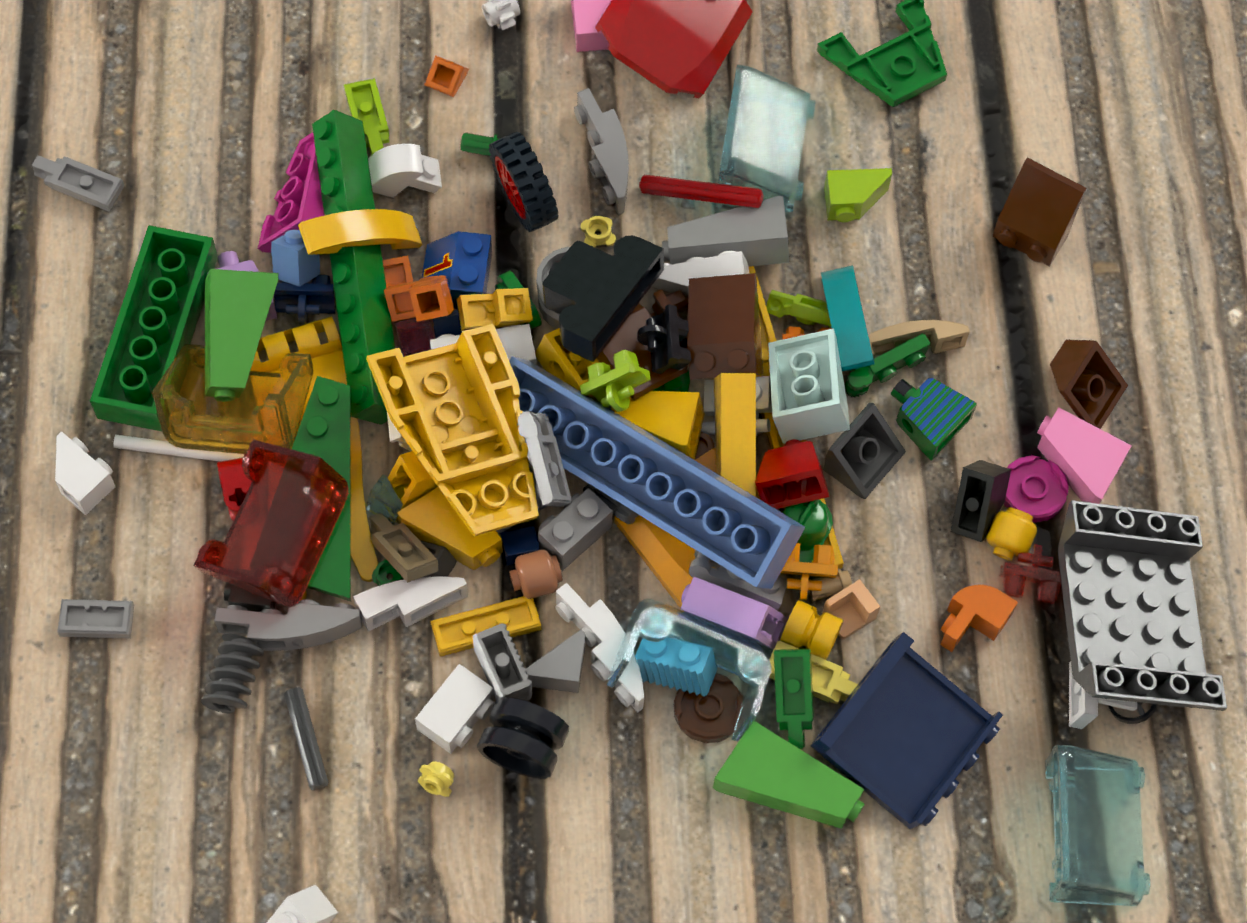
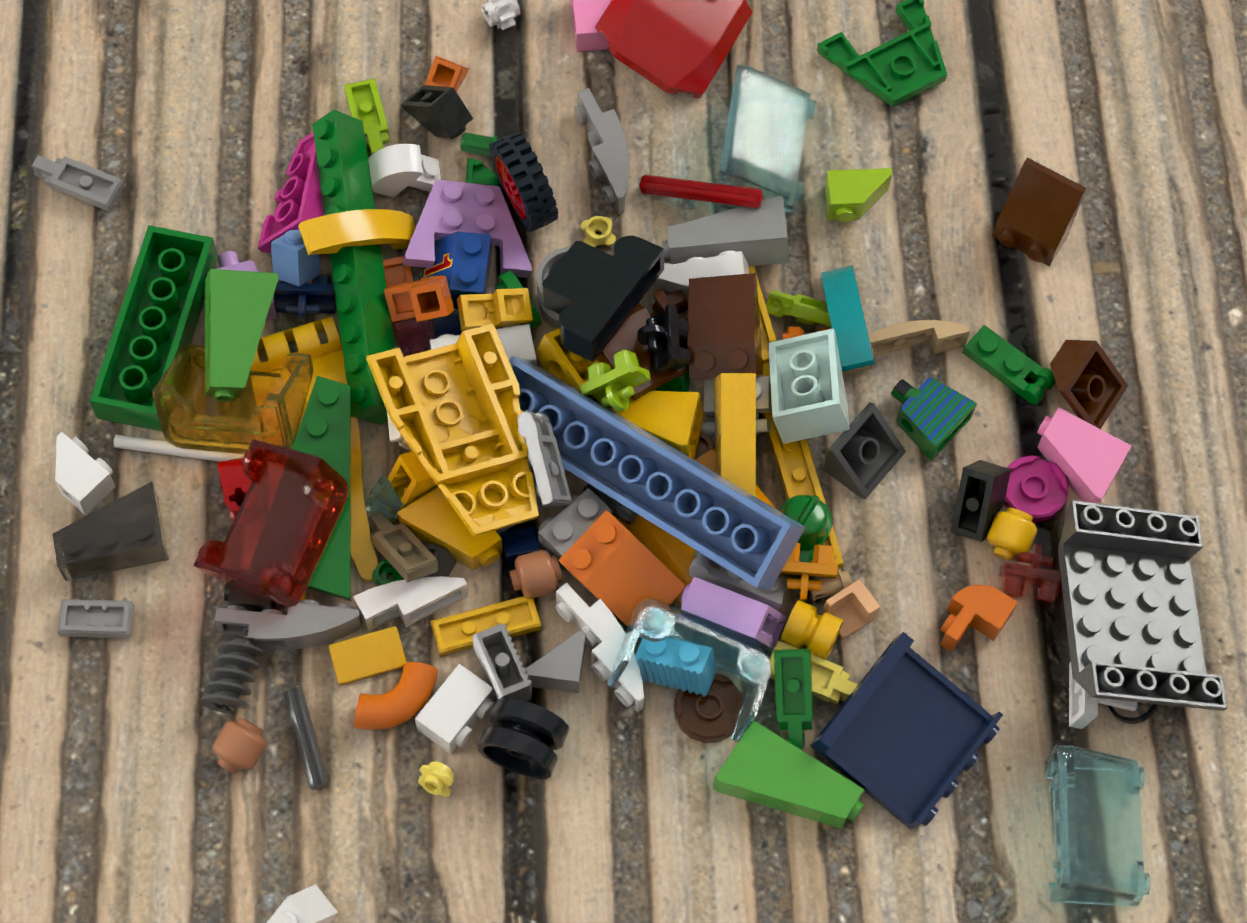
red torso [755,439,829,509] -> none
green hinge [844,333,931,398] -> none
none -> clear smoke wedge [52,481,169,581]
none -> nougat head [212,717,267,774]
none -> yellow slope [328,626,407,686]
none -> orange cylinder [354,662,438,730]
none -> pearl dark grey slope [401,85,474,139]
none -> lavender wing [403,179,532,278]
none -> green tile [466,158,498,186]
none -> orange slope [558,509,686,638]
none -> green plate [962,325,1056,405]

